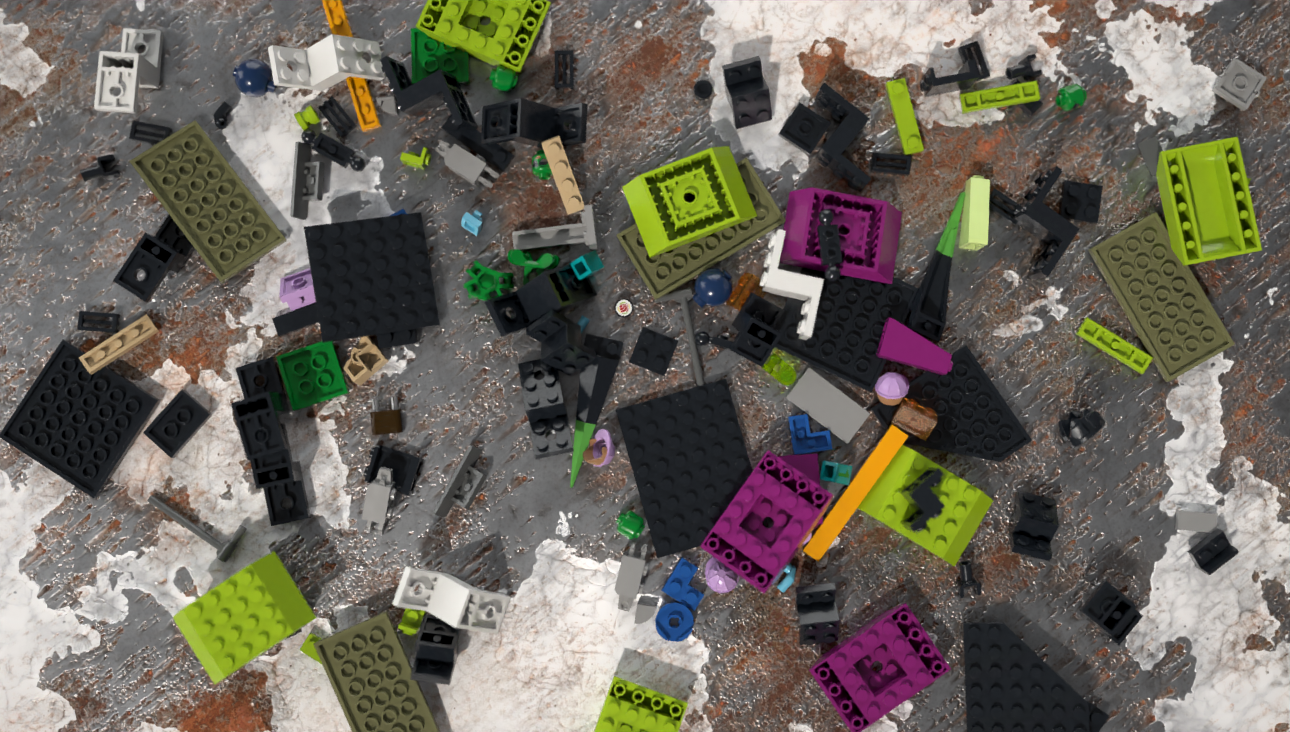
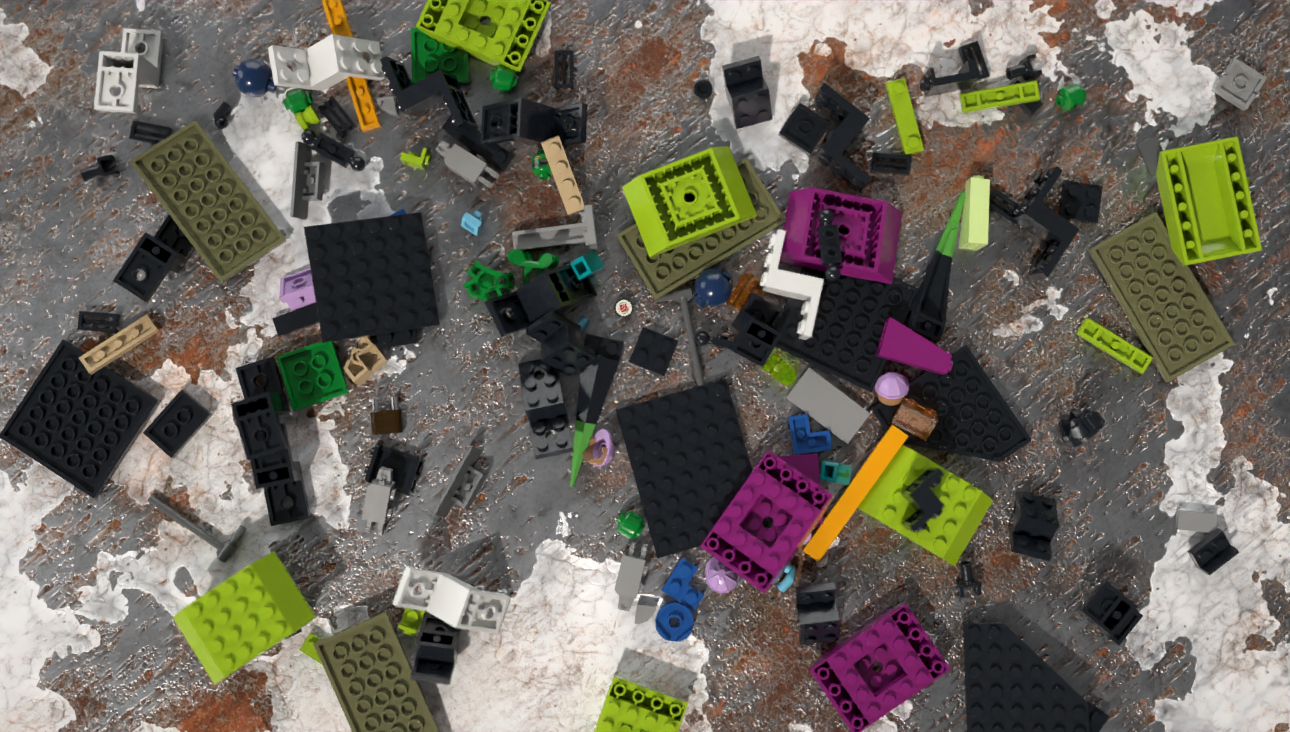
none -> green head [283,88,314,114]

